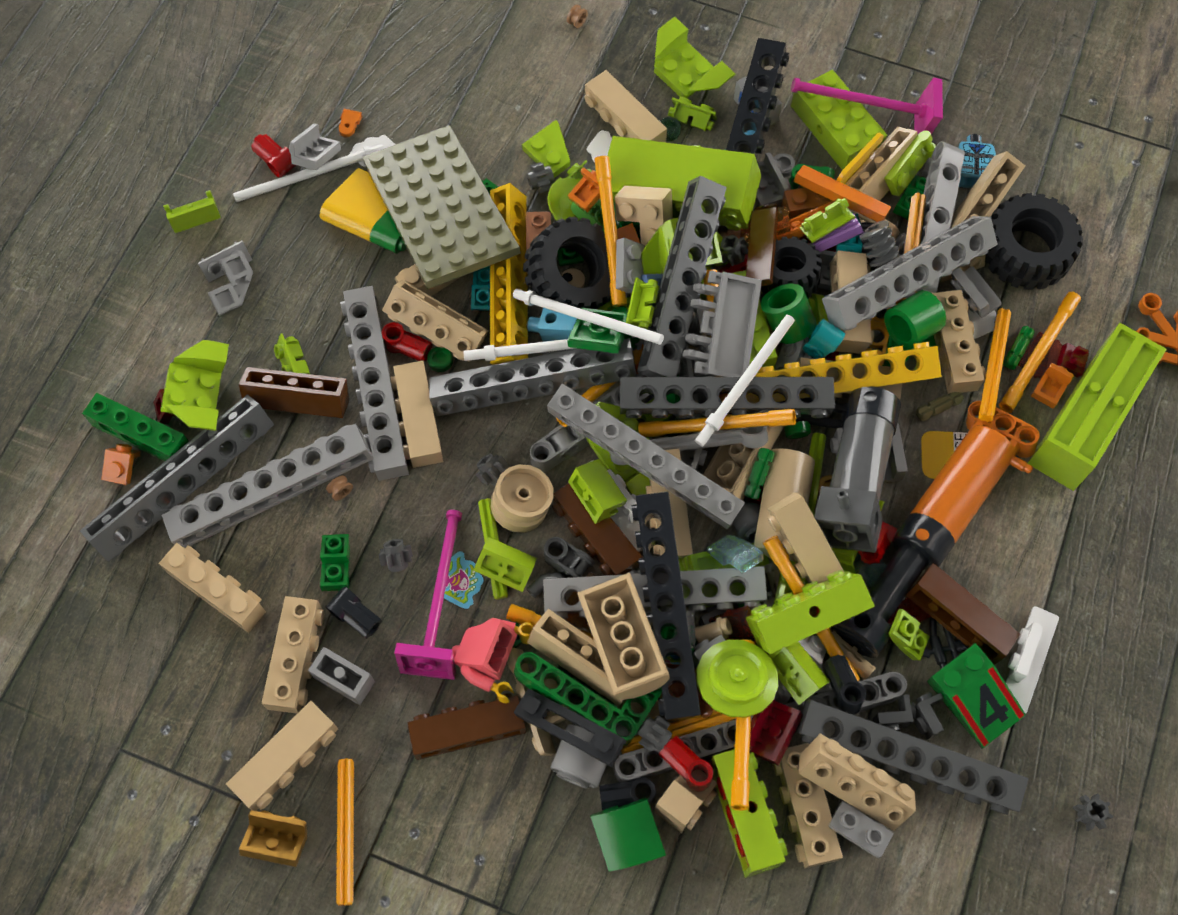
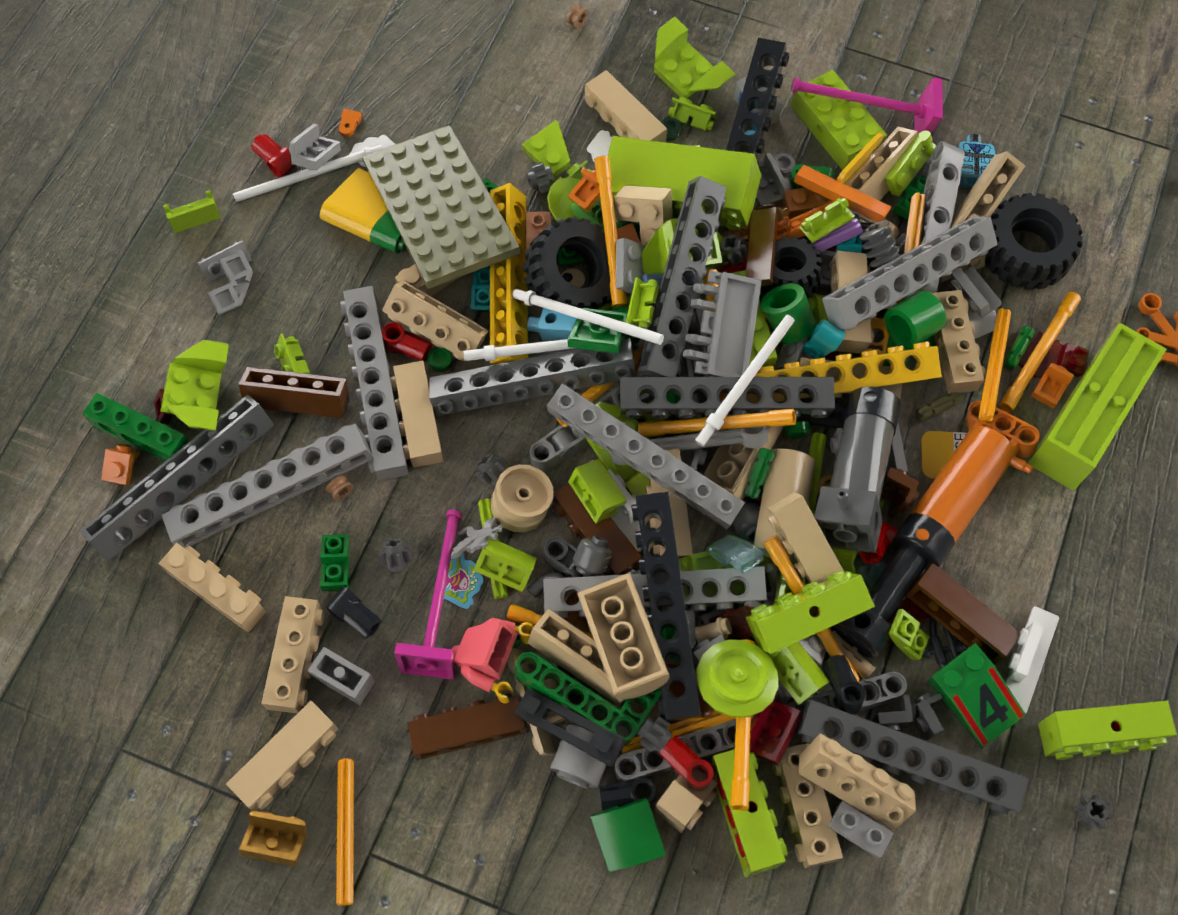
none -> light grey piece [451,517,503,559]
none -> dark grey head [573,535,613,577]
none -> reddish brown bracket [881,467,919,518]
none -> lime brick [1038,701,1177,760]

